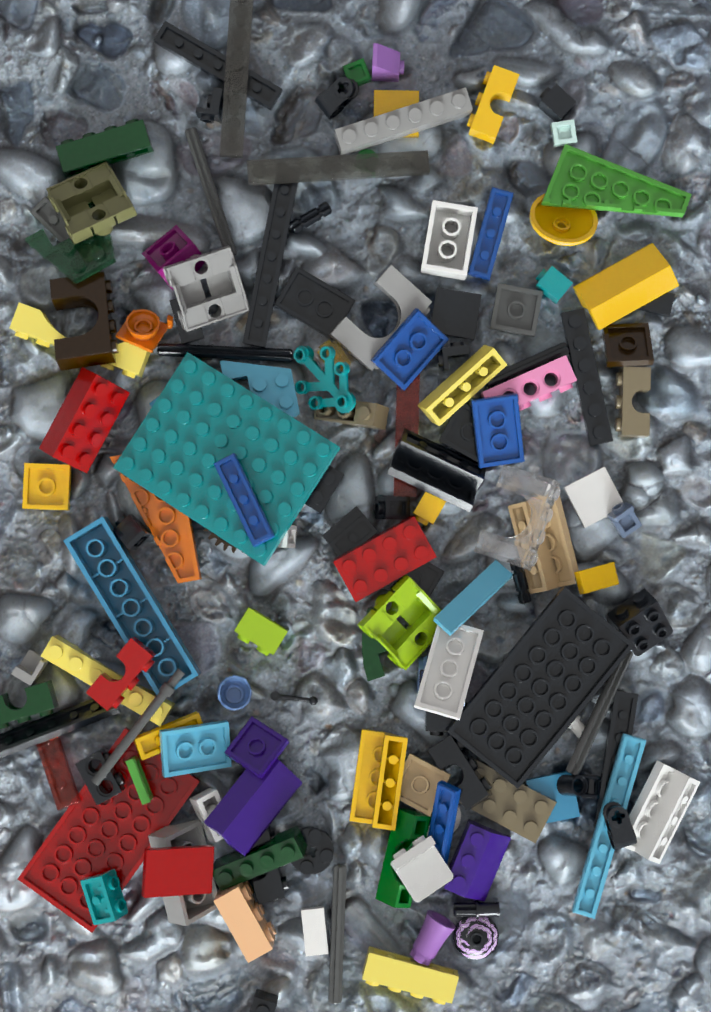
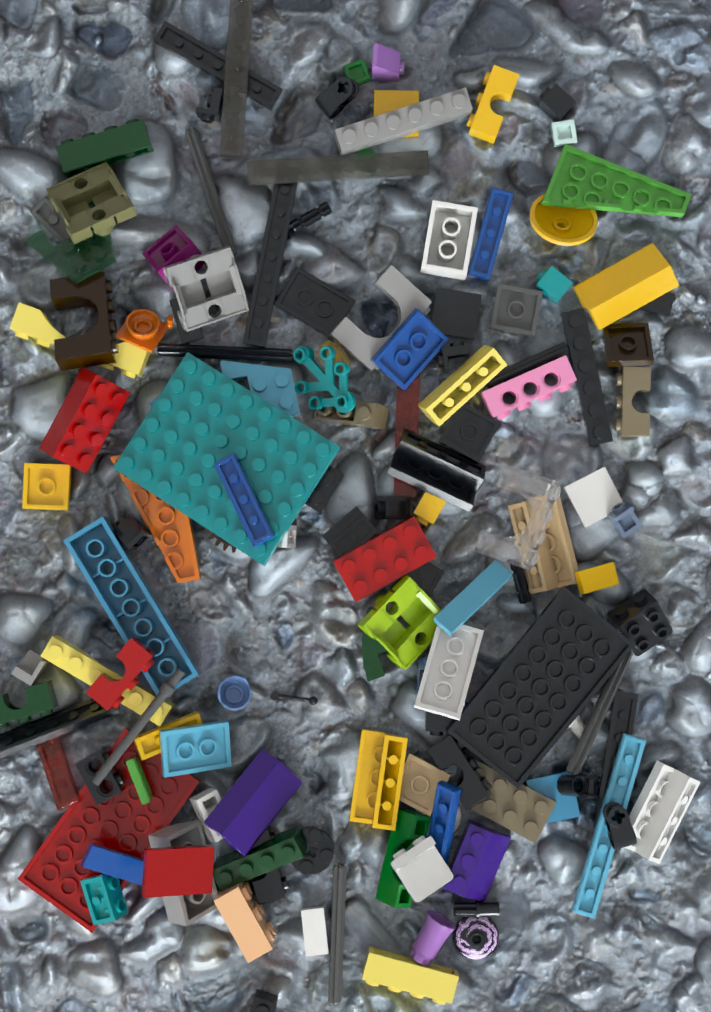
dark purple tile [224,716,289,779] -> none
lime brick [234,607,289,656] -> none
blue tile [471,393,525,468] -> none
none -> blue tile [81,843,144,885]

